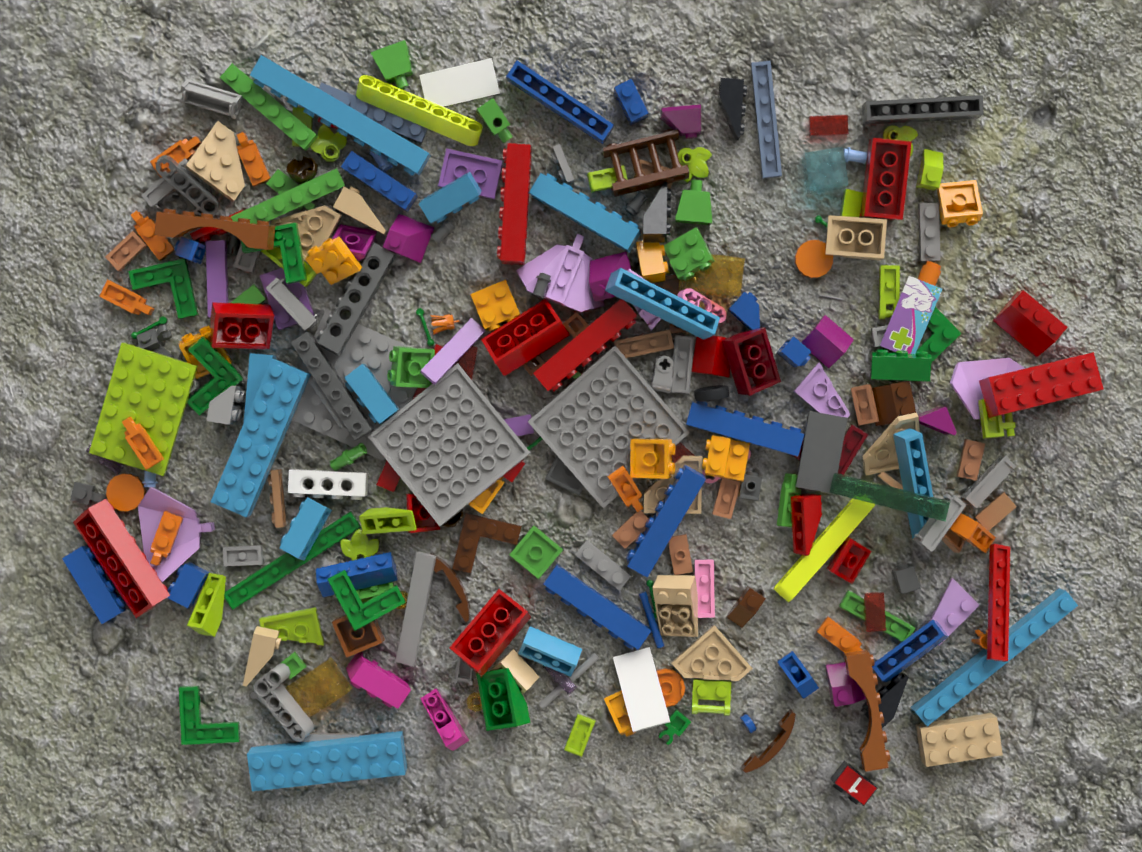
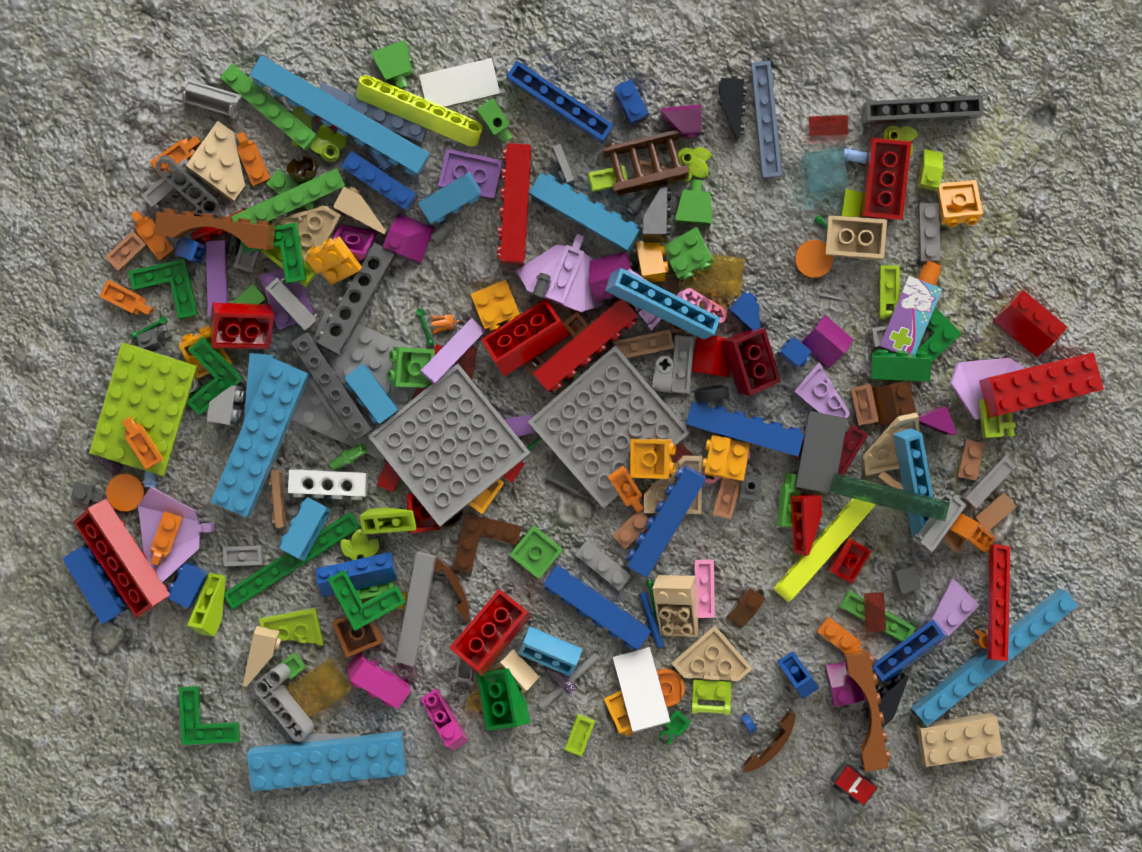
nougat plate [668,534,693,575] -> none

